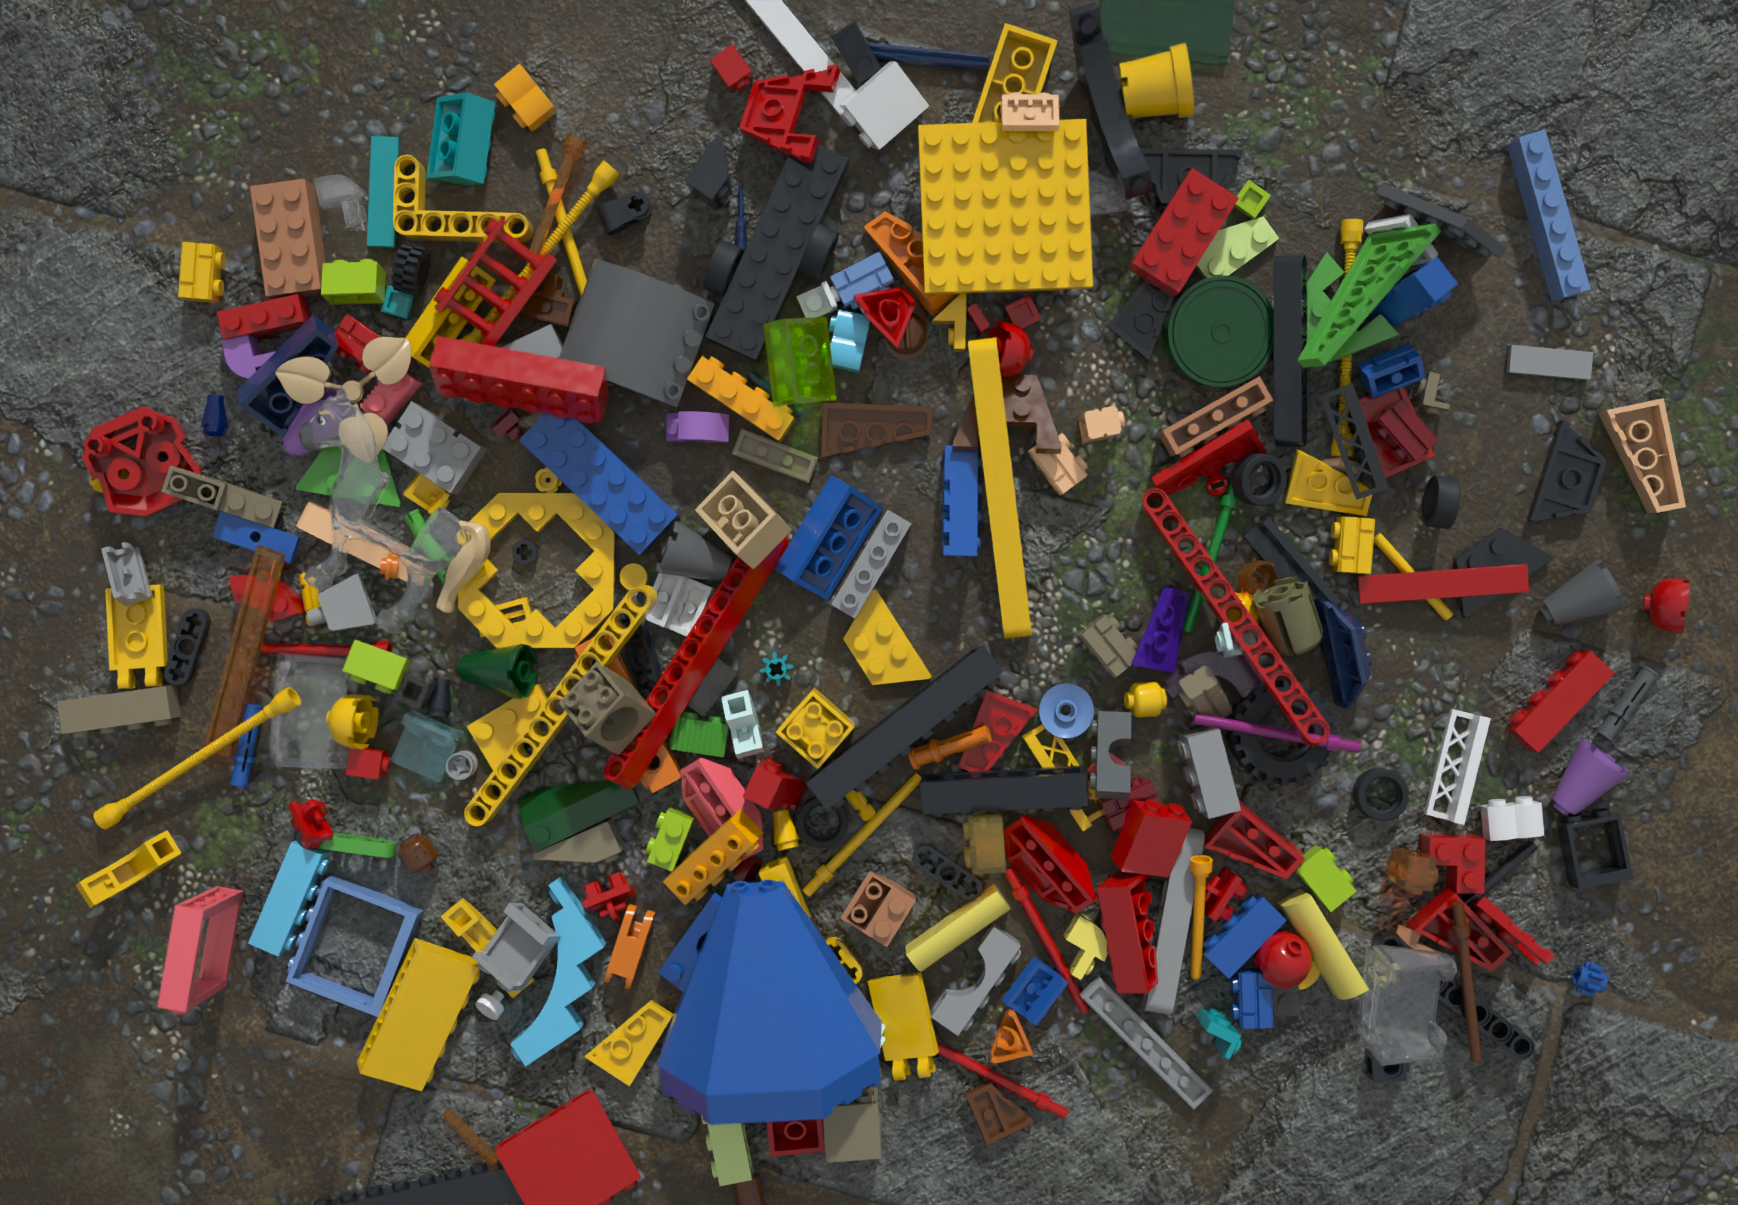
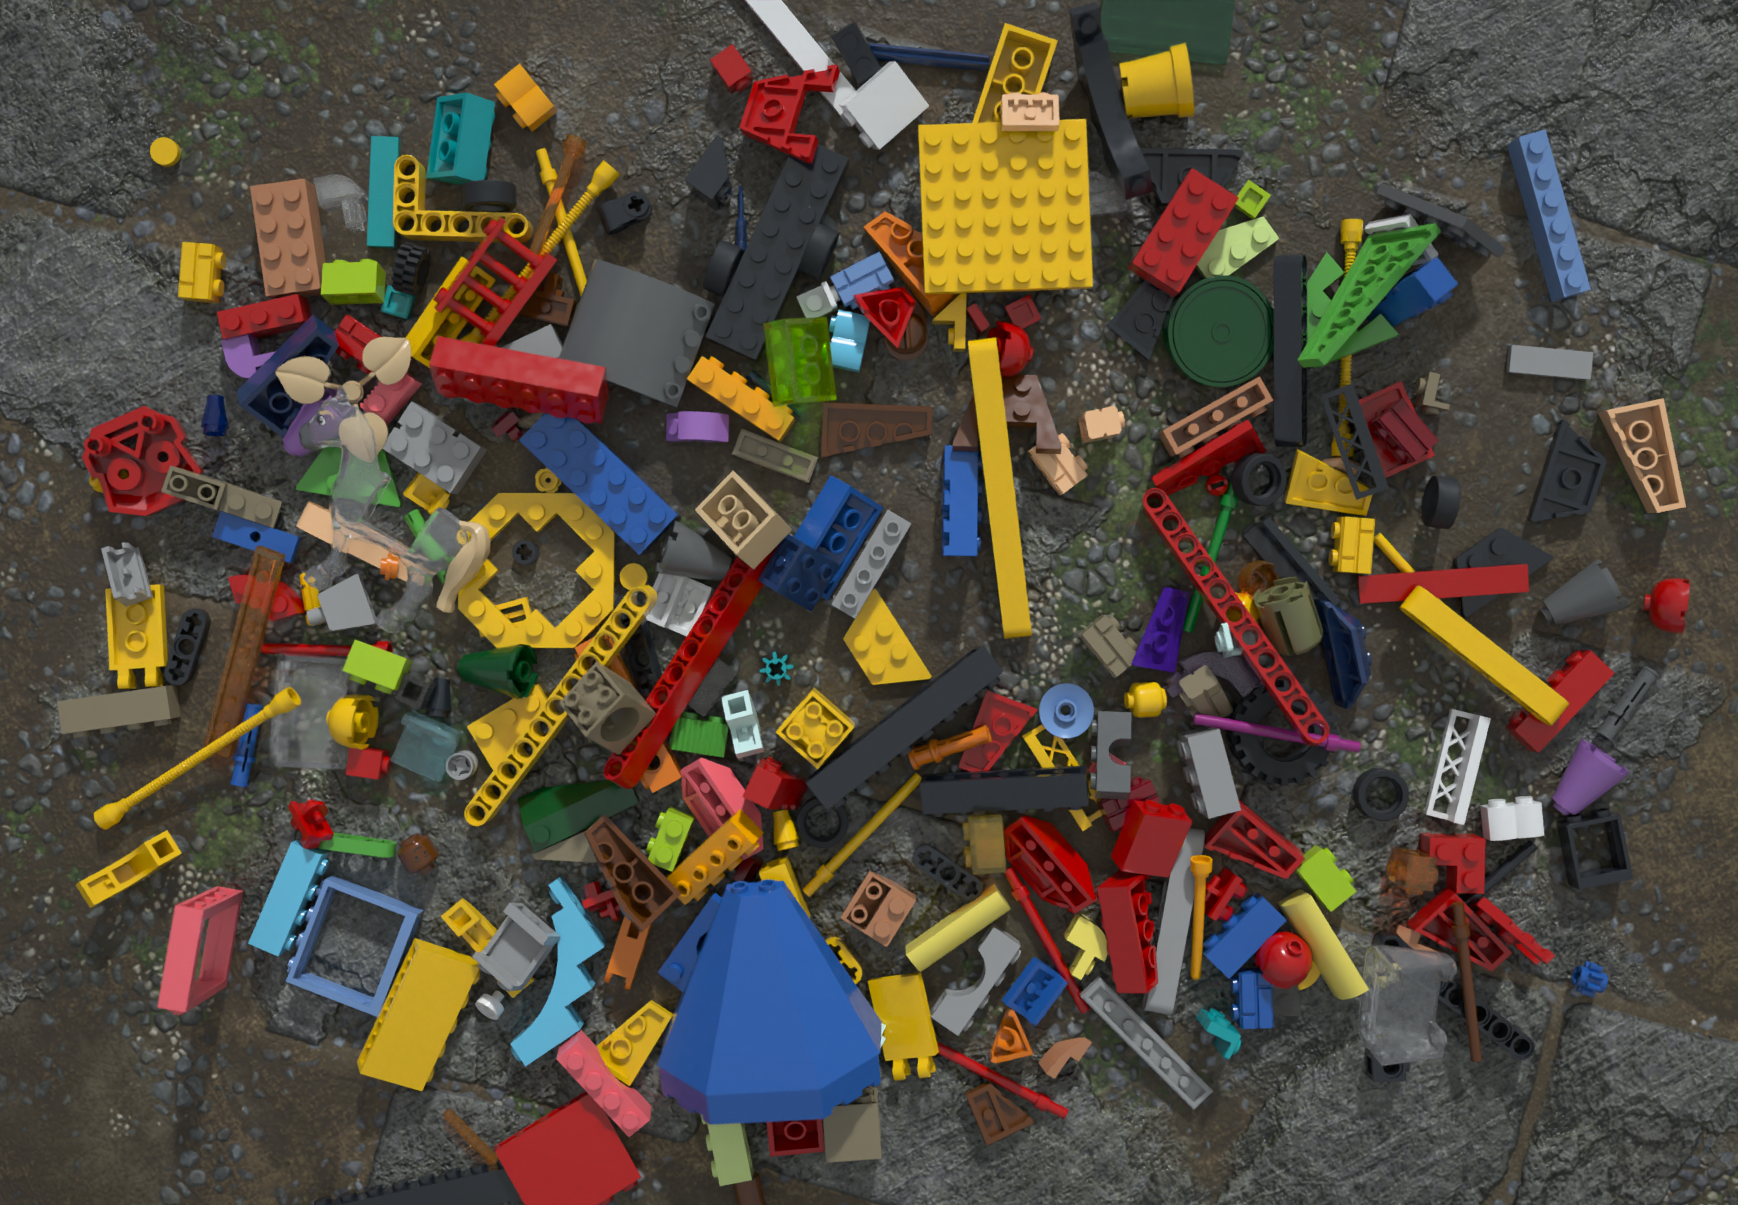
yellow axle [845,790,876,821] -> none
blue brick [1357,344,1425,399] -> none
none -> yellow tile [150,137,181,167]
none -> black tyre [462,180,517,212]
none -> coral arch [556,1029,652,1137]
none -> reddish brown wedge [584,814,681,933]
none -> dark blue bracket [758,534,839,611]
none -> nougat slope [1038,1037,1092,1079]
none -> yellow beam [1399,585,1569,726]

